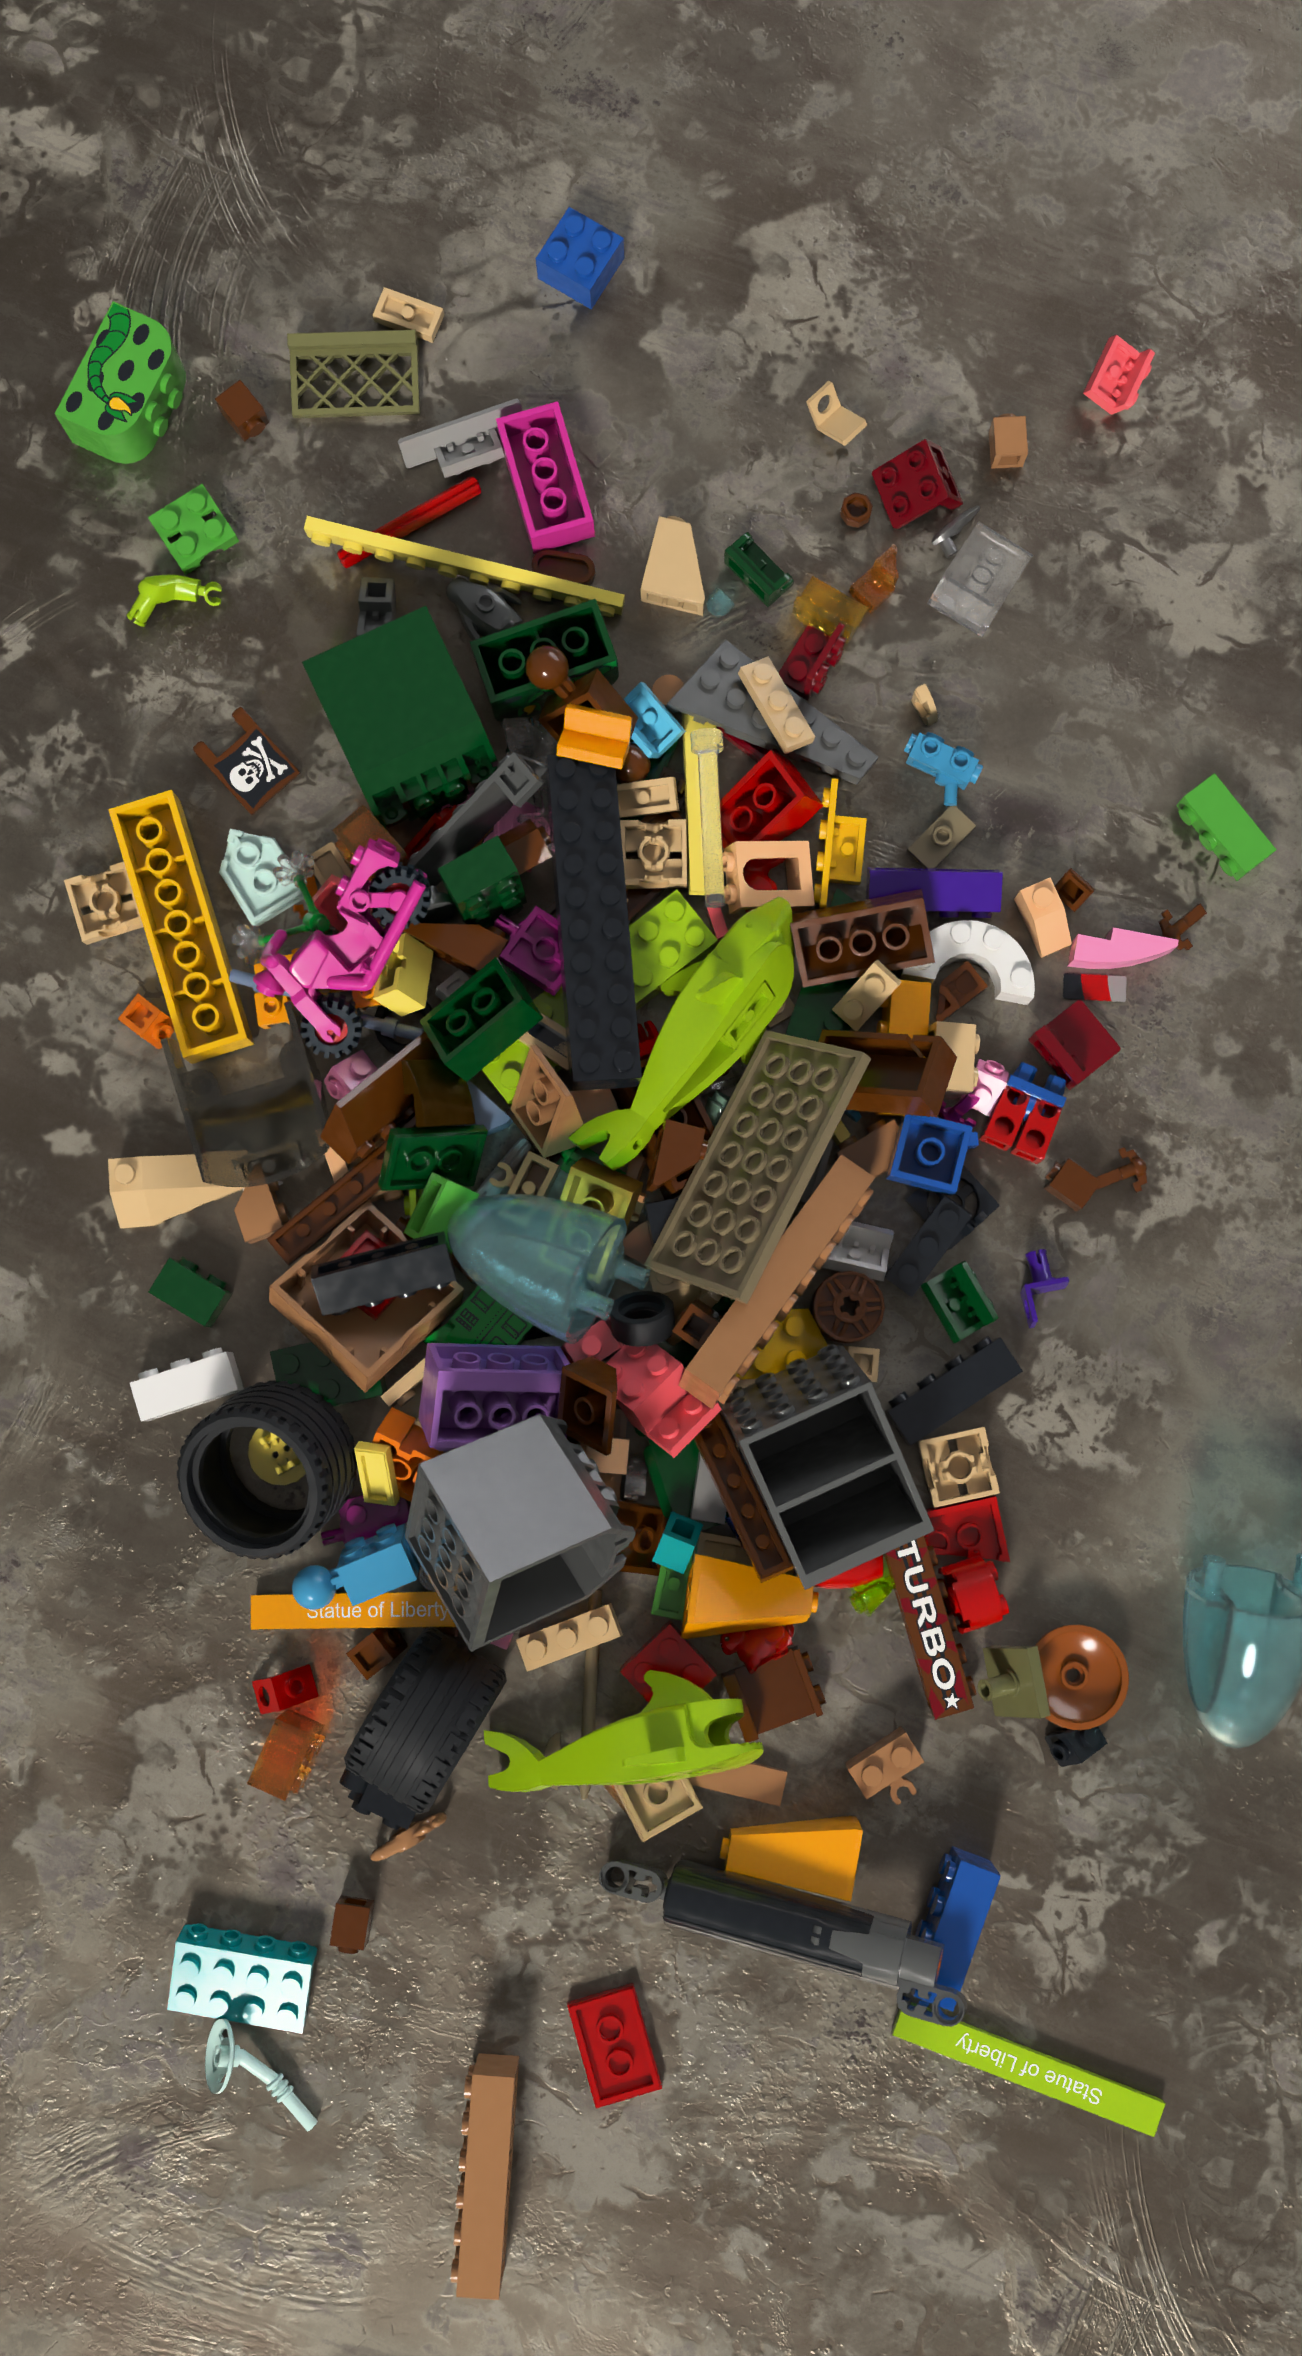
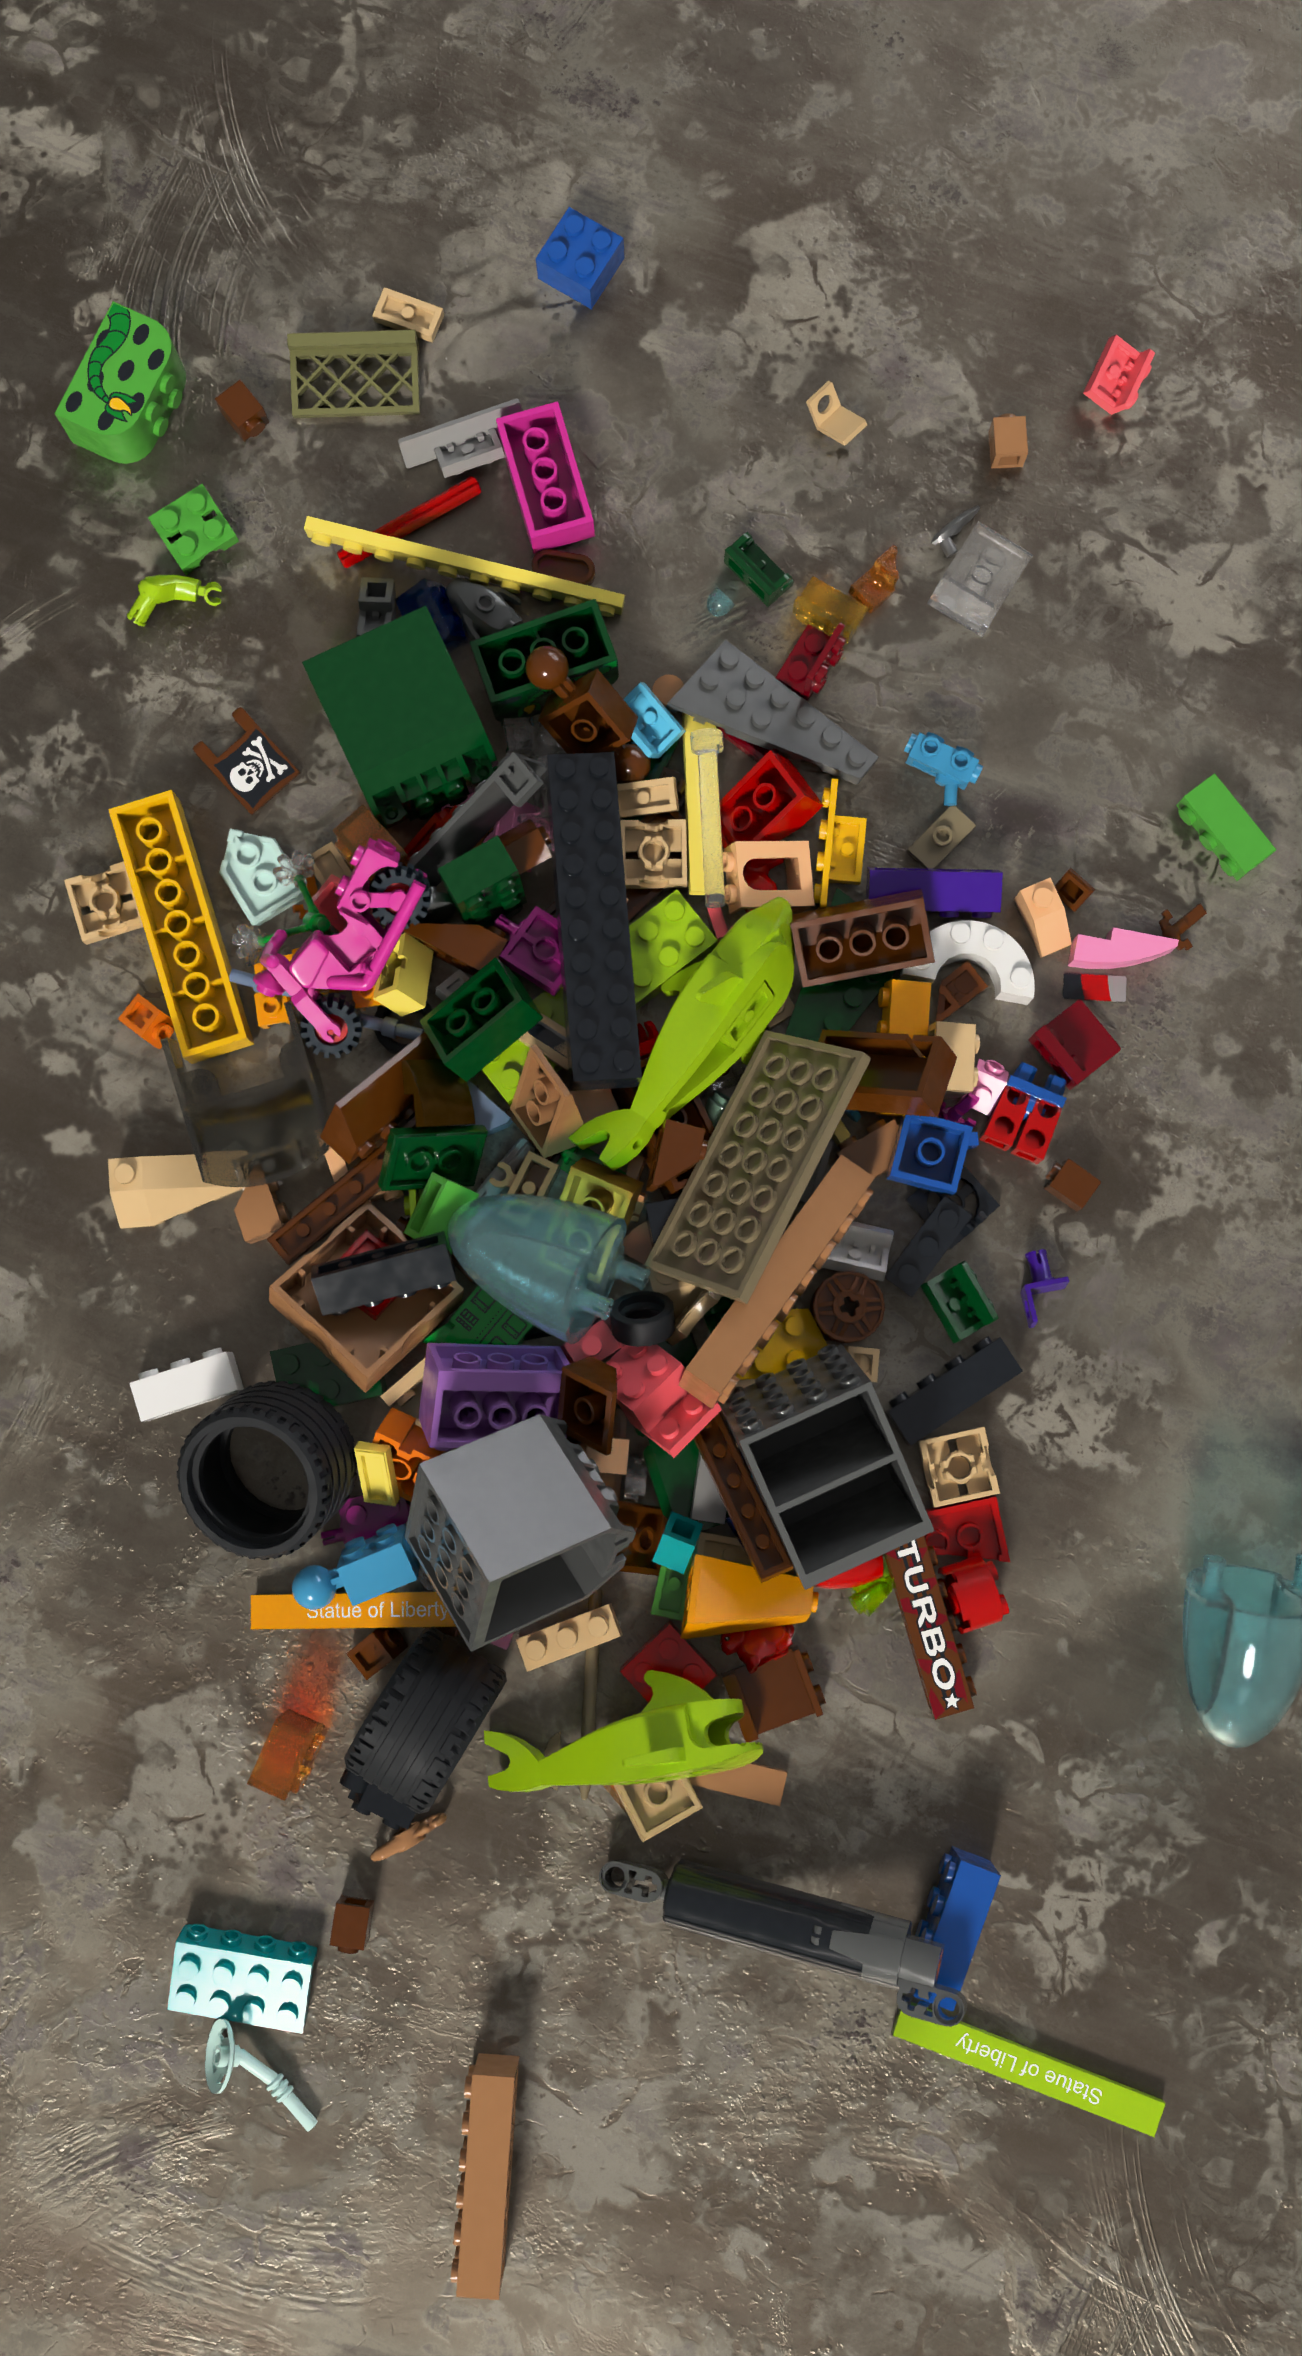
dark green brick [148,1256,233,1328] -> none
light yellow plate [248,1428,306,1485] -> none
red bracket [252,1664,319,1714] -> none
bright pink bracket [324,1049,378,1101] -> none
light orange panel [556,704,632,770] -> none
red tile [567,1983,662,2108] -> none
tan slope [640,516,705,616] -> none
reddish brown brick [672,1299,723,1350] -> none
light orange slope [719,1816,863,1901] -> none
tan plate [738,656,815,754] -> none
tan plate [832,960,902,1031] -> none
reddish brown tile [840,492,873,528] -> none
medium nougat brick [845,1726,924,1805] -> none
dark red bracket [872,439,963,529] -> none
tan tile [911,684,938,726] -> none
olive tile [977,1645,1051,1719] -> none
dark orange dish [1034,1624,1129,1730] -> none
black bracket [1045,1726,1108,1767] -> none
reddish brown piece [1096,1147,1147,1193] -> none
none -> clear blue bracket [395,578,466,645]

